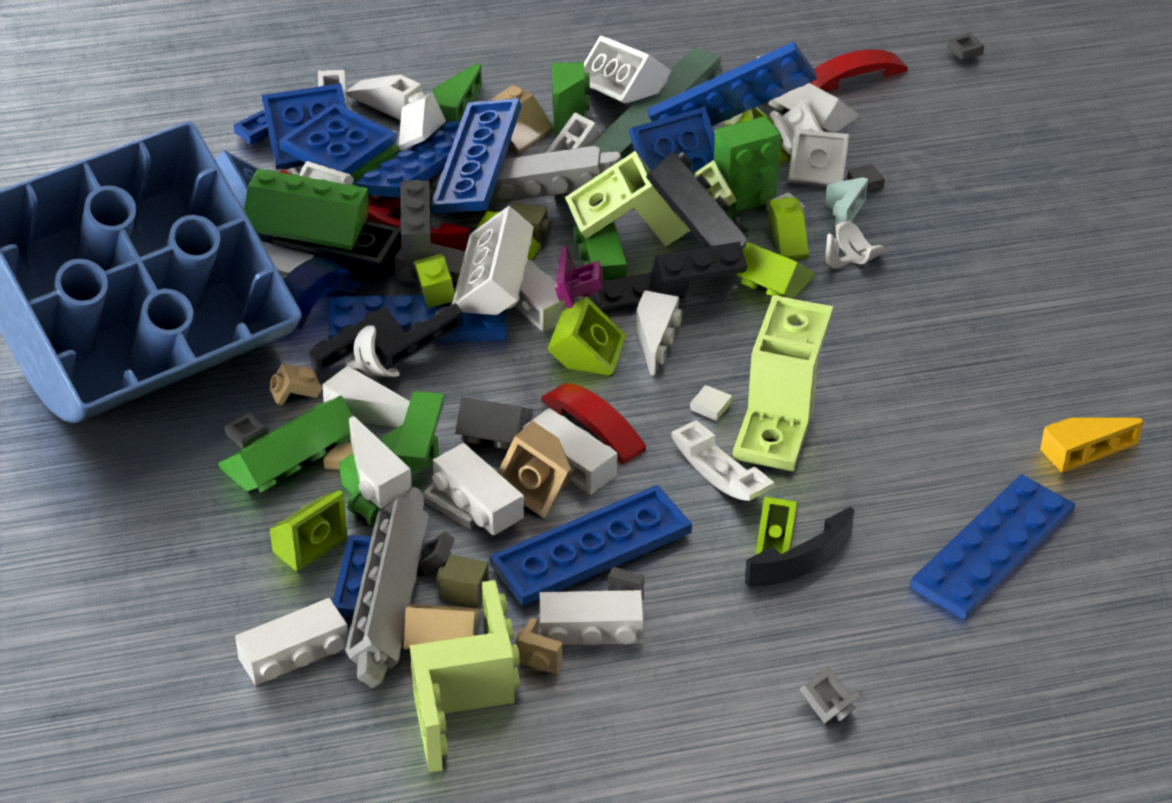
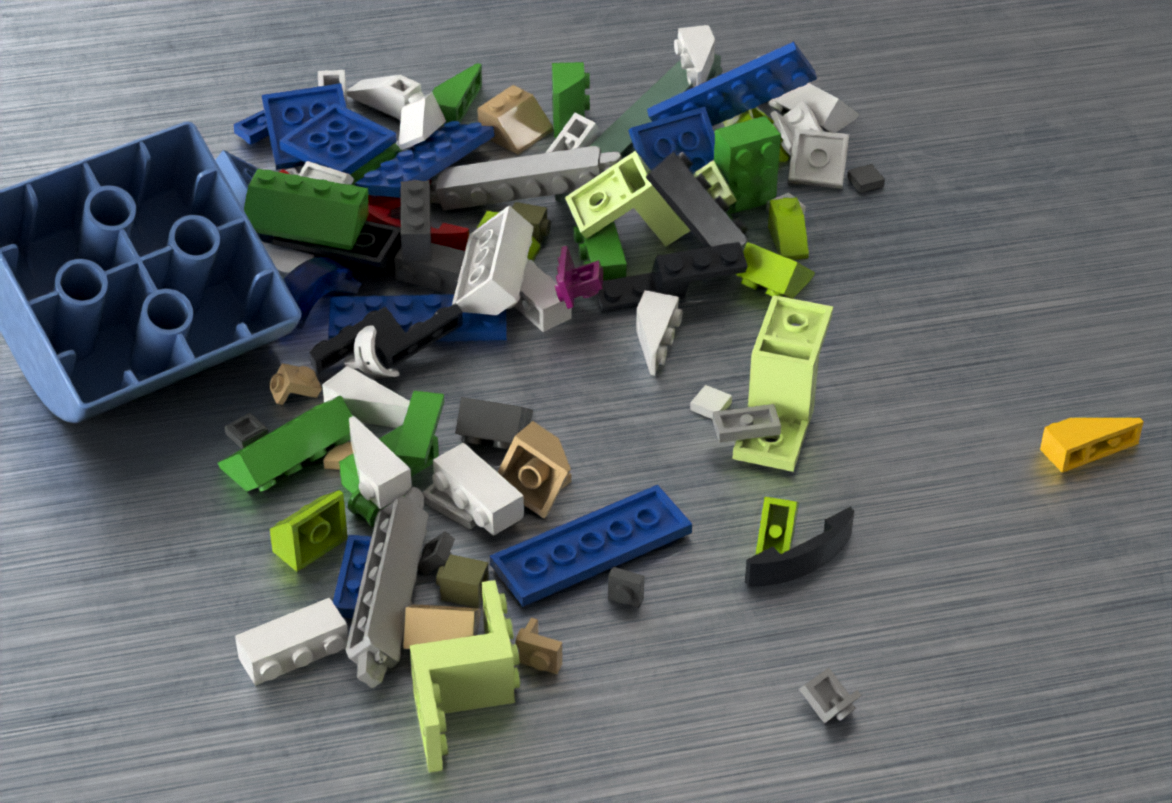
lime slope [413,254,455,308] -> none
blue plate [431,98,522,214] -> none
white brick [523,408,617,495] -> none
white brick [540,590,643,645] -> none
red slope [541,383,646,465] -> none
lime slope [547,297,626,375] -> none
white slope [584,35,672,104] -> none
white slope [671,420,775,501] -> none
red slope [810,49,908,92] -> none
light aqua slope [825,177,868,229] -> none
white helmet [825,221,888,269] -> none
blue plate [910,474,1075,620] -> none
dark grey plate [948,33,984,60] -> none
none -> white slope [674,25,715,87]
none -> light grey plate [712,404,781,443]

